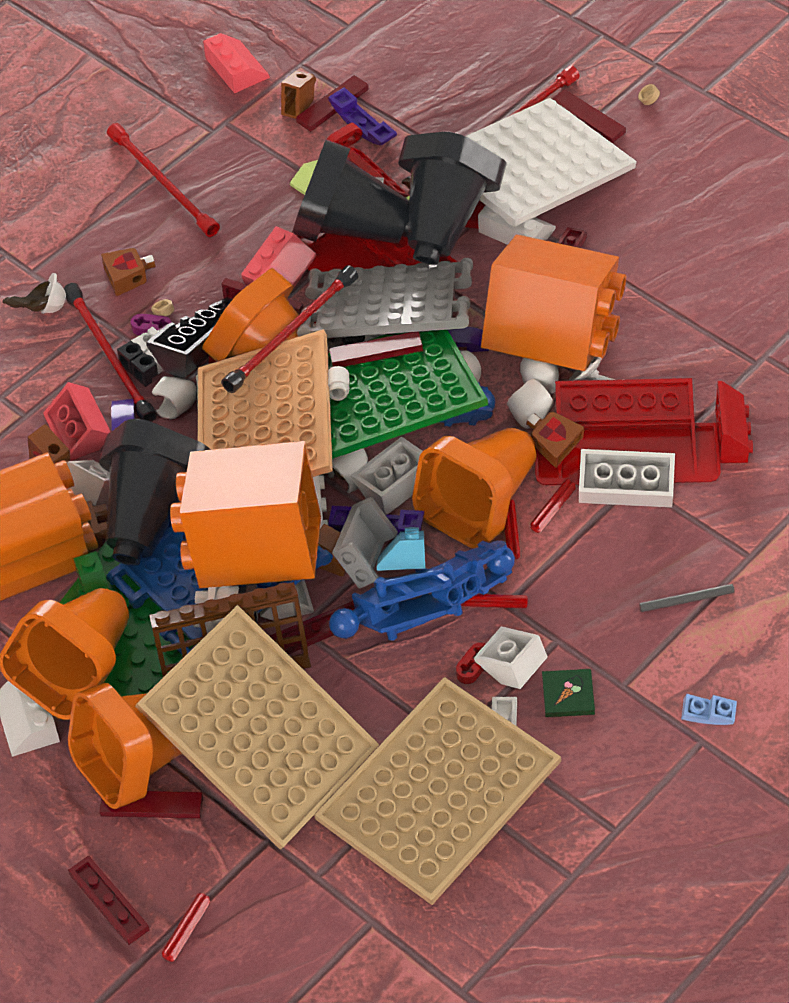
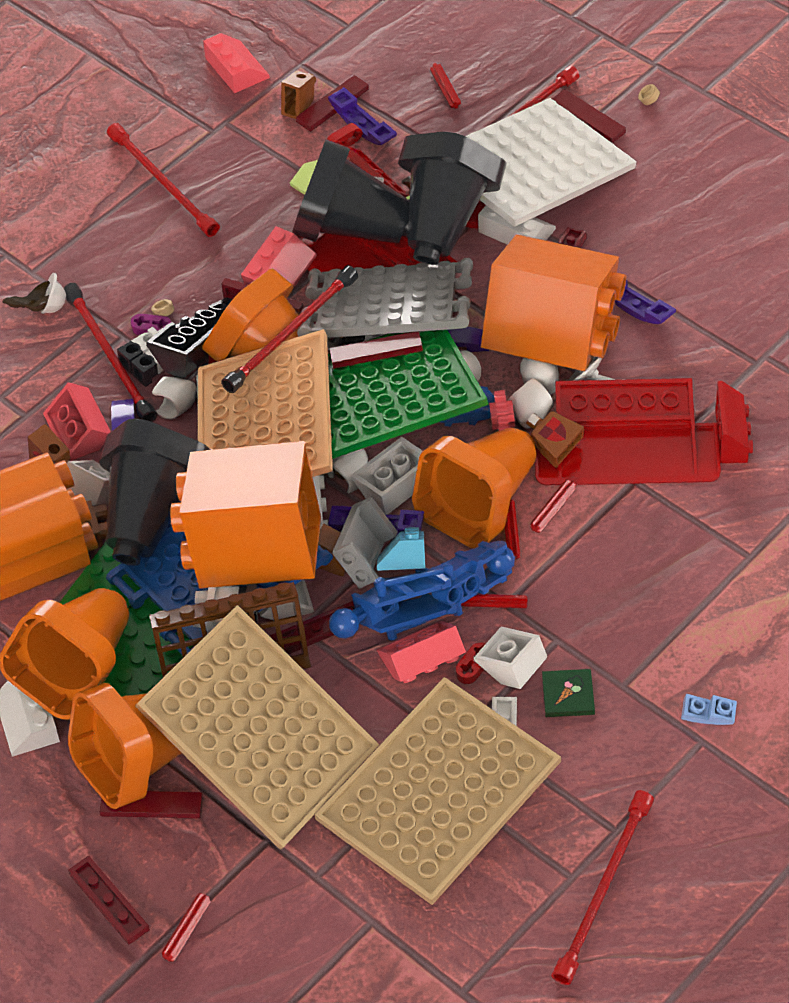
green slope [73,551,109,594] -> none
dark orange torso [101,248,156,296] -> none
white brick [328,366,349,401] -> none
white brick [579,449,675,507] -> none
dark grey bar [639,584,735,612] -> none
none -> coral slope [376,620,466,683]
none -> red axle [430,63,461,109]
none -> coral gear [489,390,515,431]
none -> red hose [551,790,654,985]
none -> dark purple slope [615,280,676,324]

